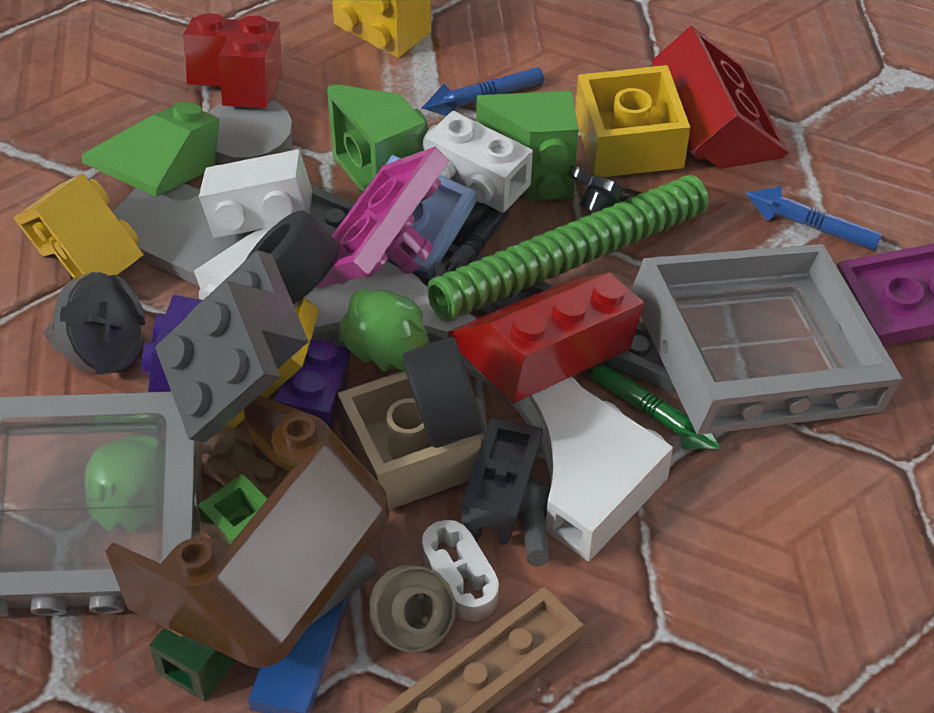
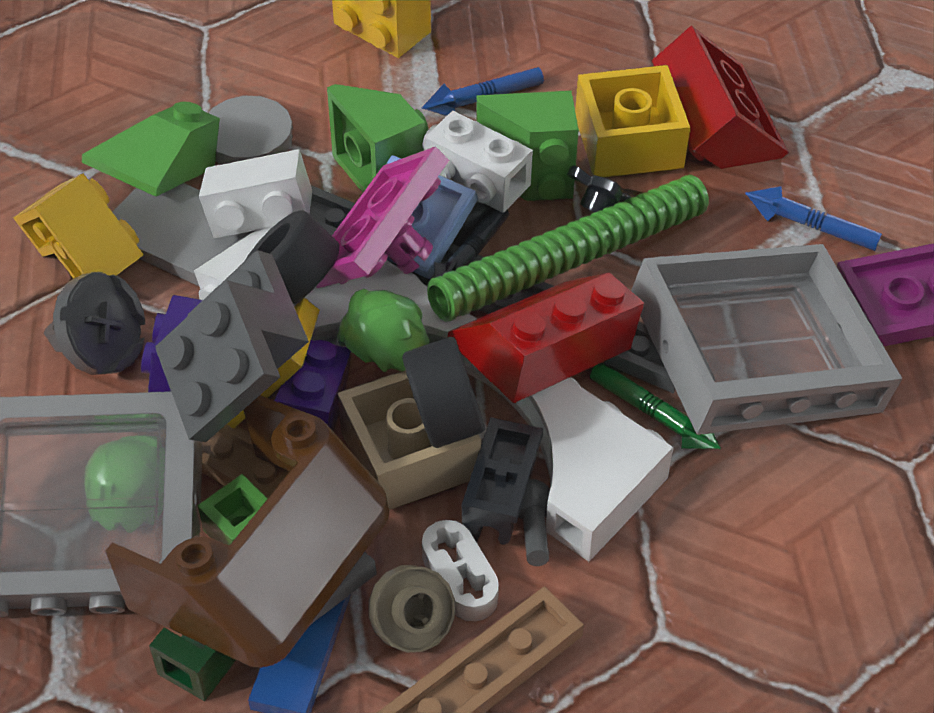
red brick [183,13,282,108] -> none

